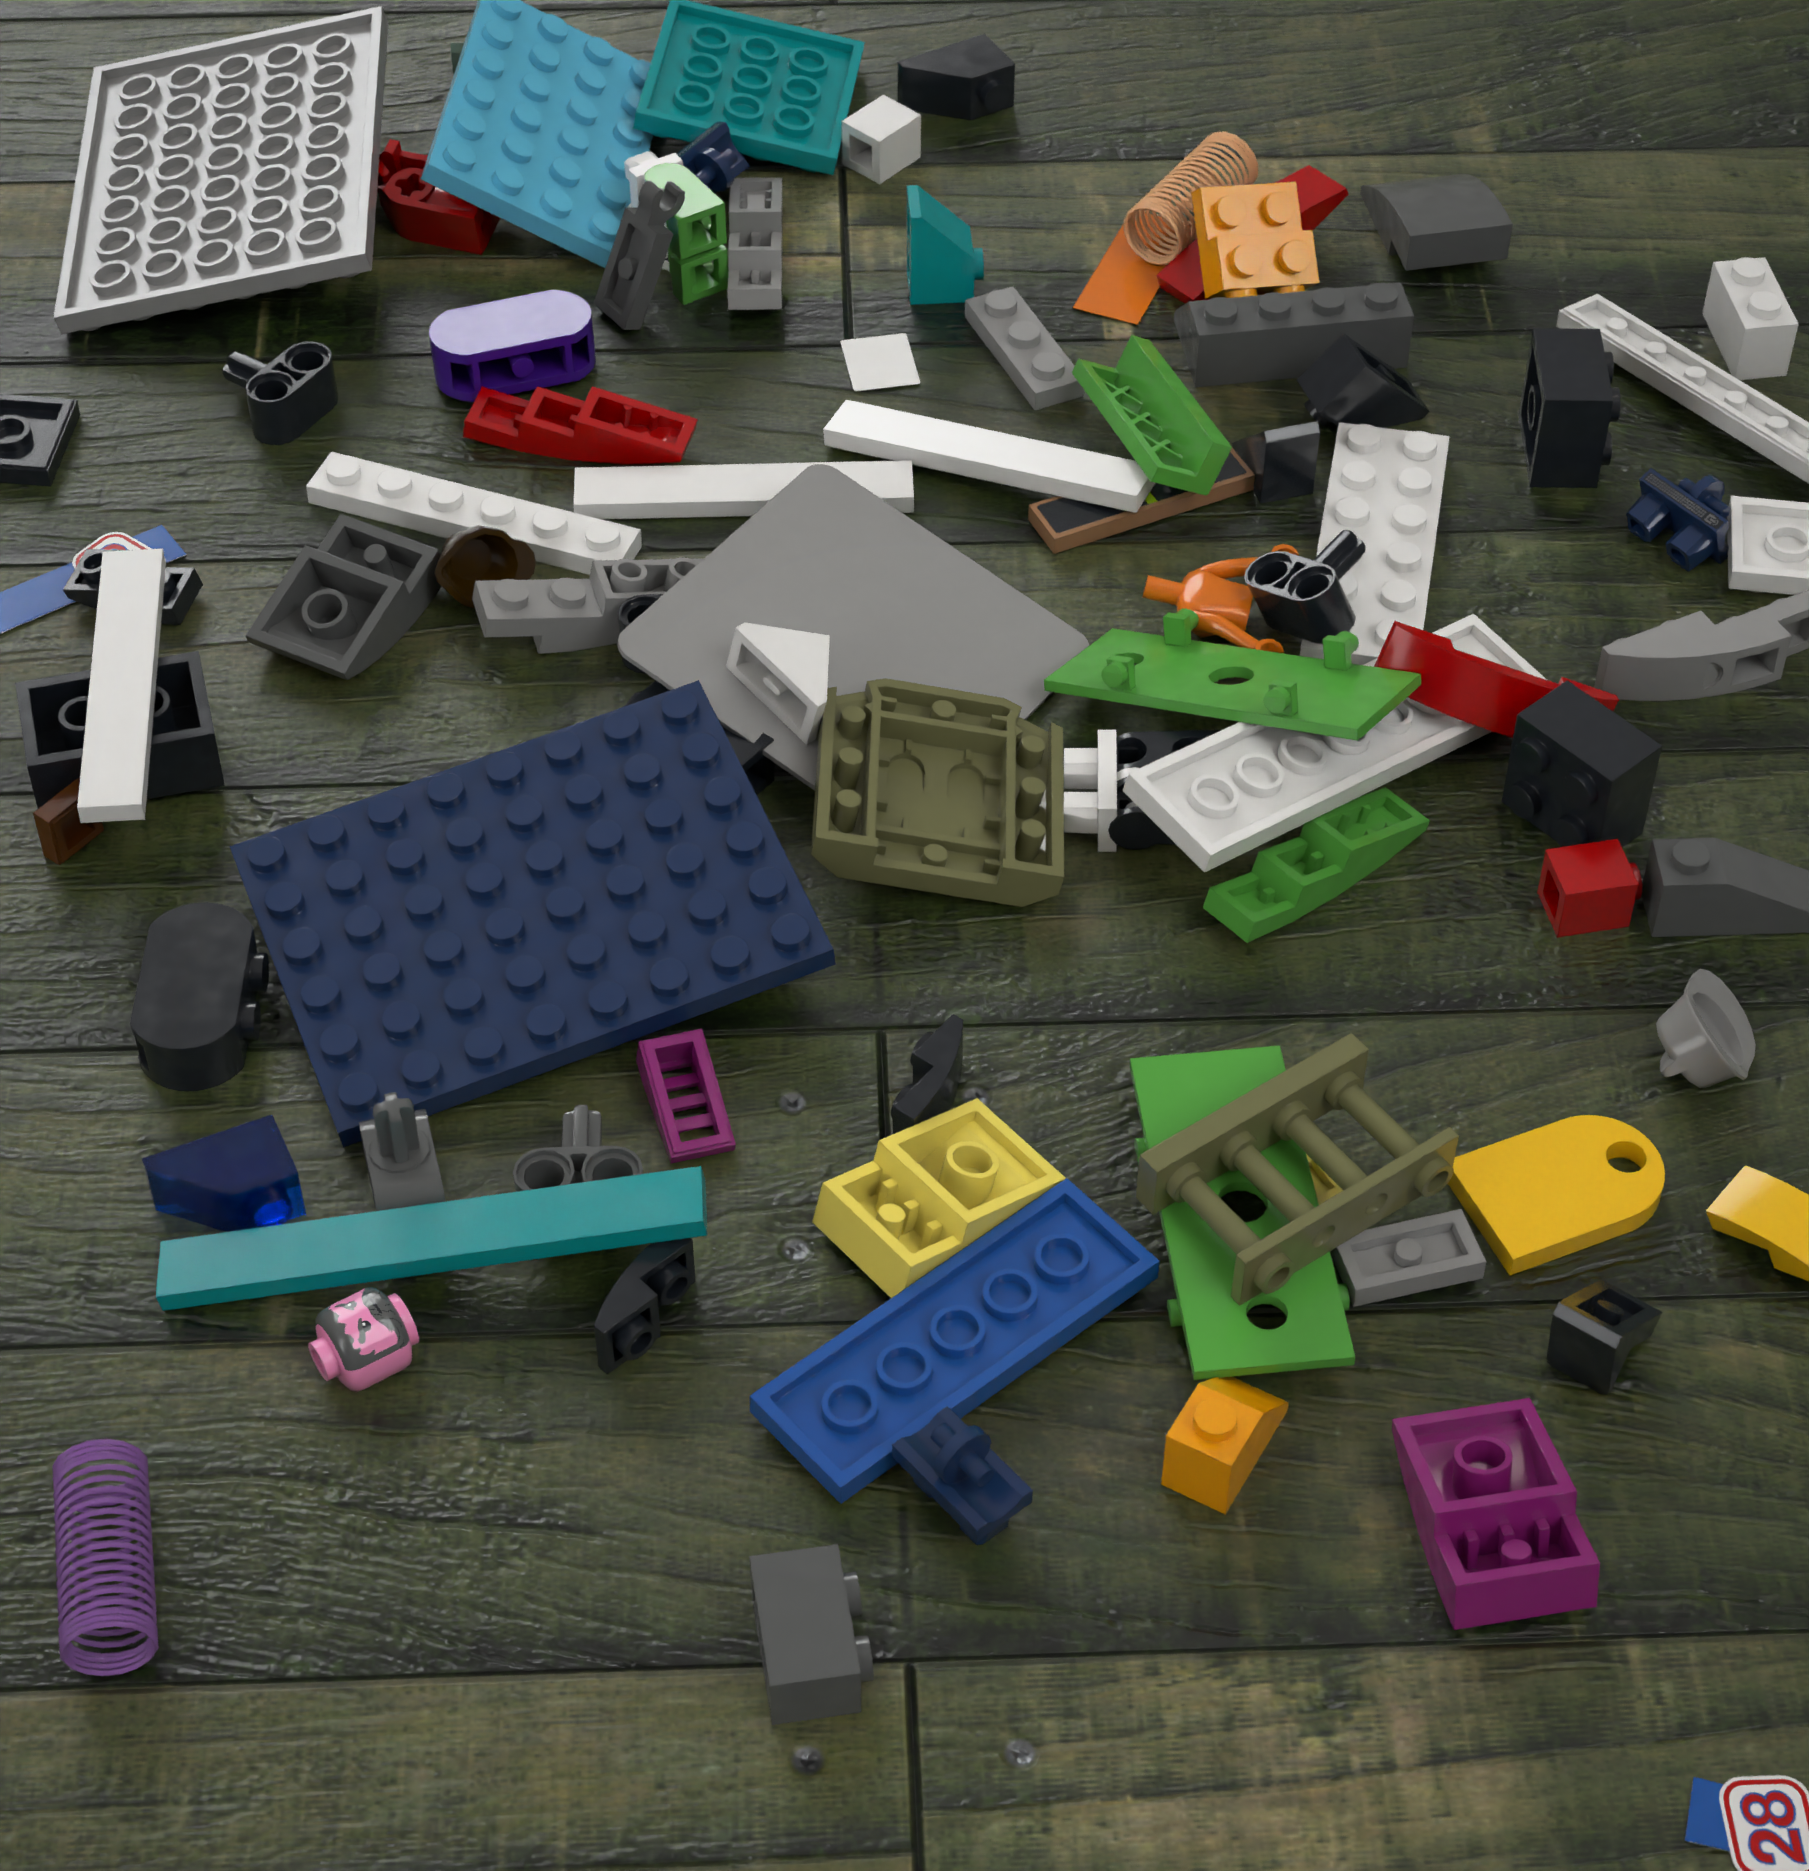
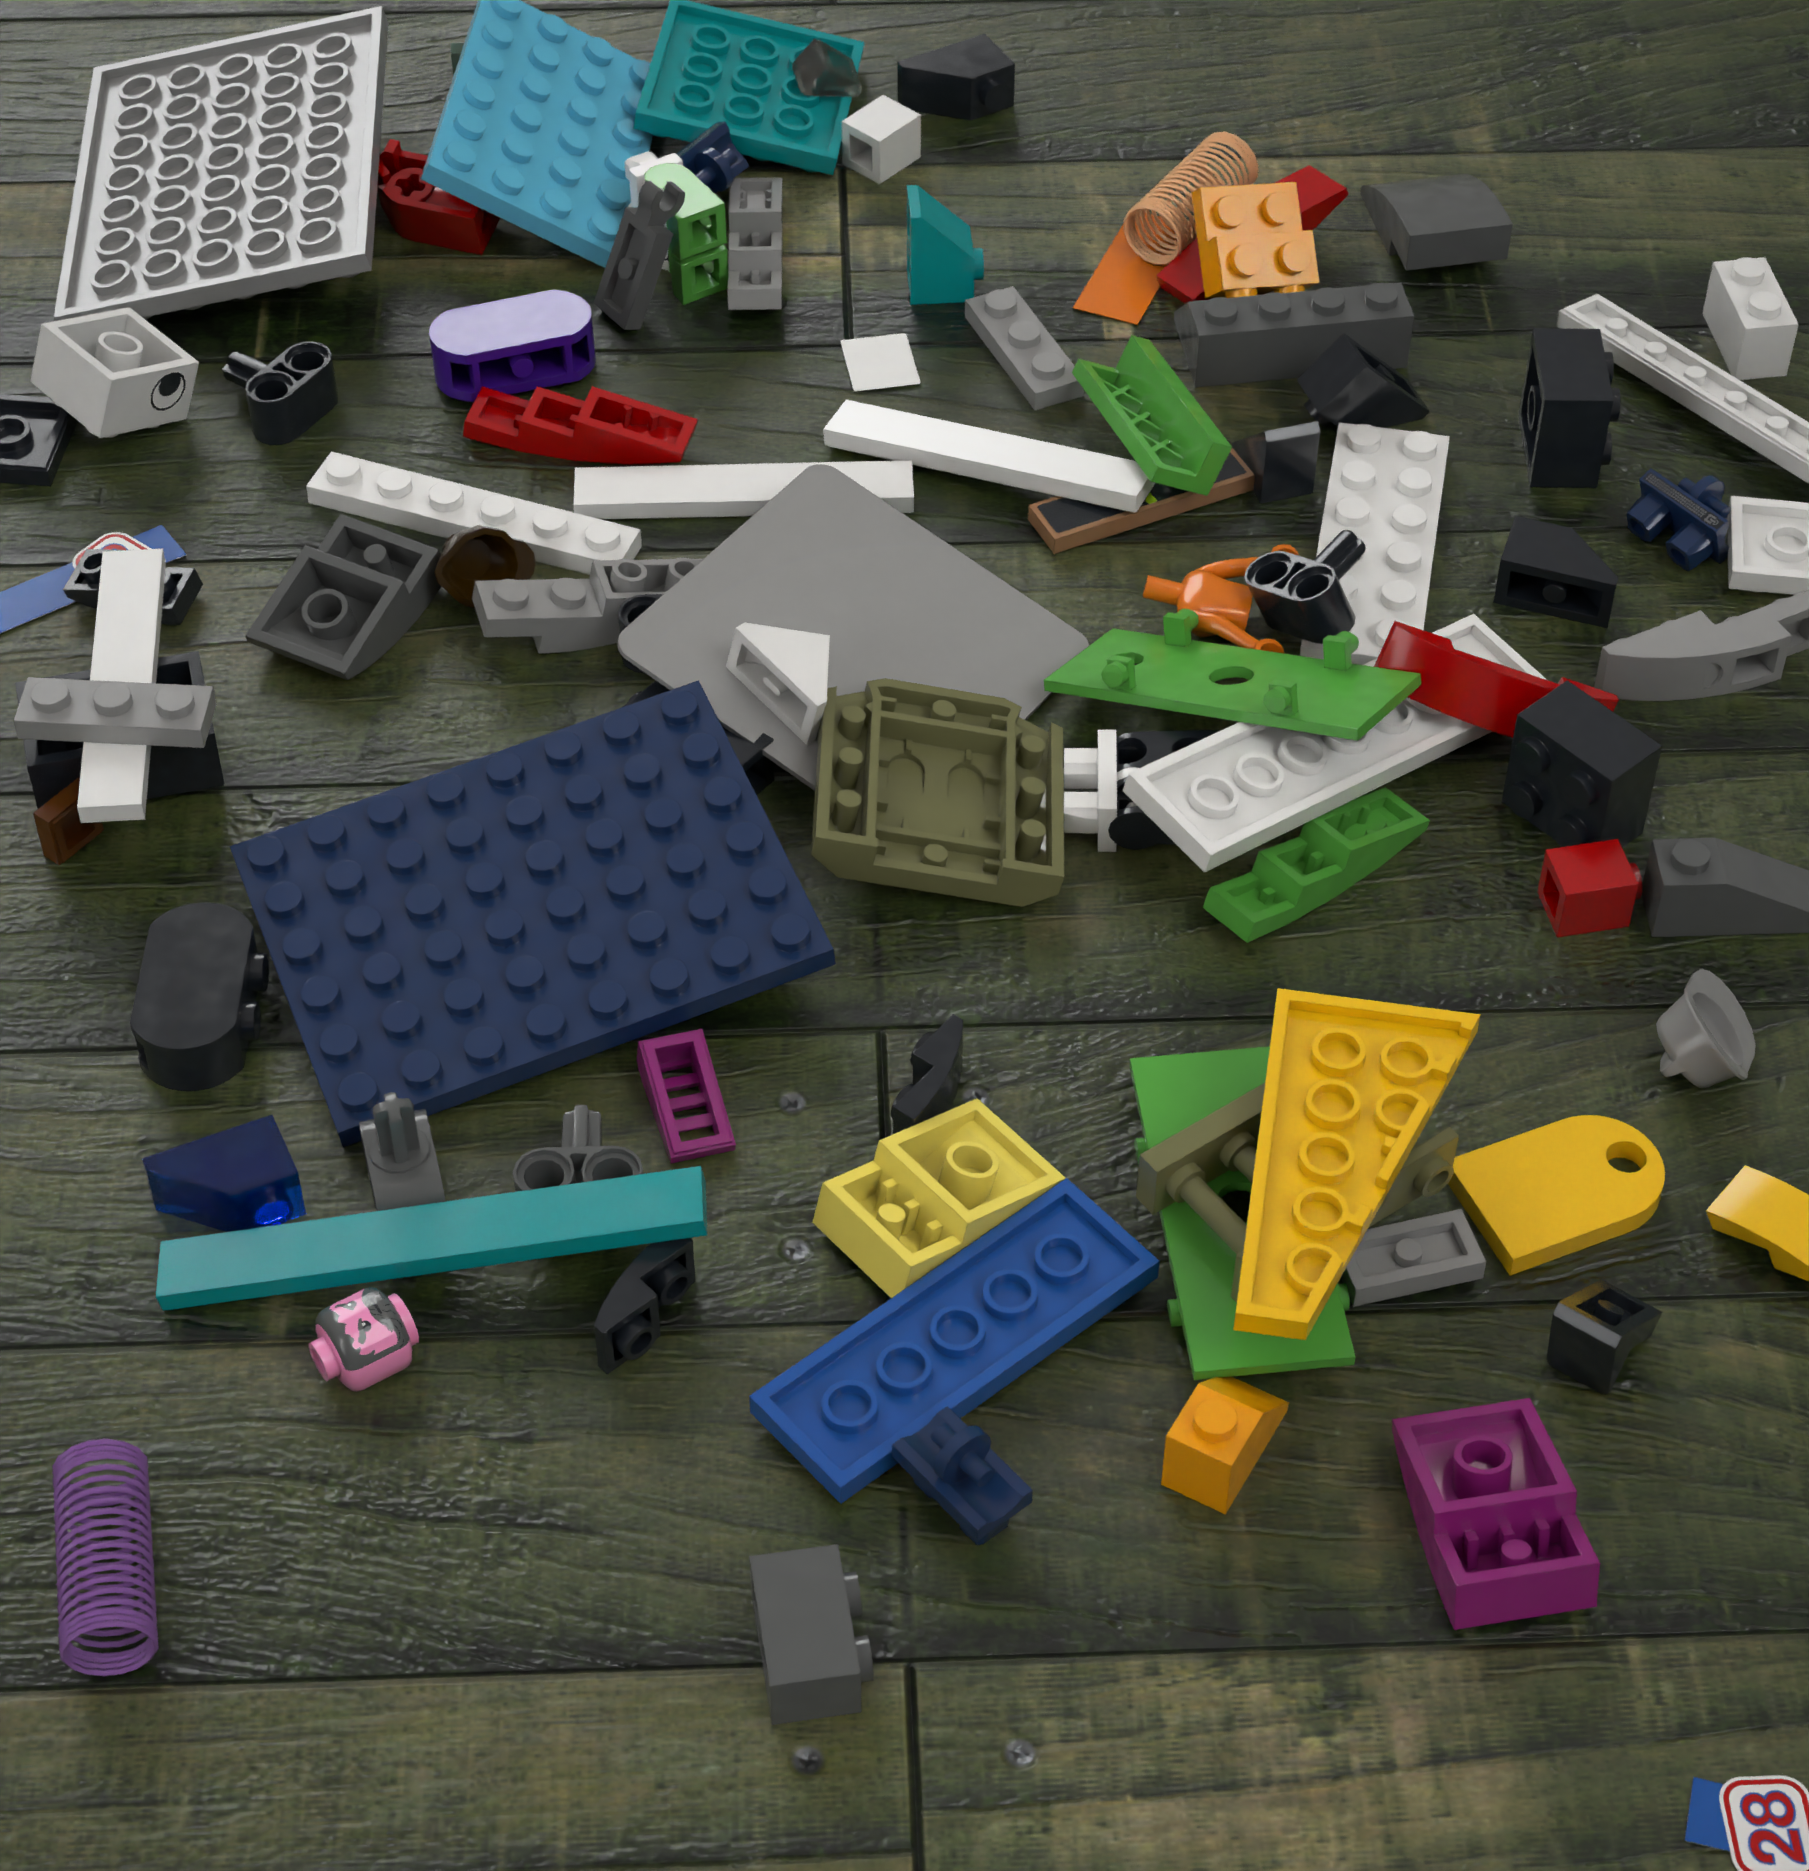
none -> light grey plate [14,677,216,748]
none -> white brick [30,307,199,438]
none -> clear smoke slope [792,38,862,97]
none -> yellow wing [1233,988,1481,1340]
none -> black slope [1493,516,1618,628]

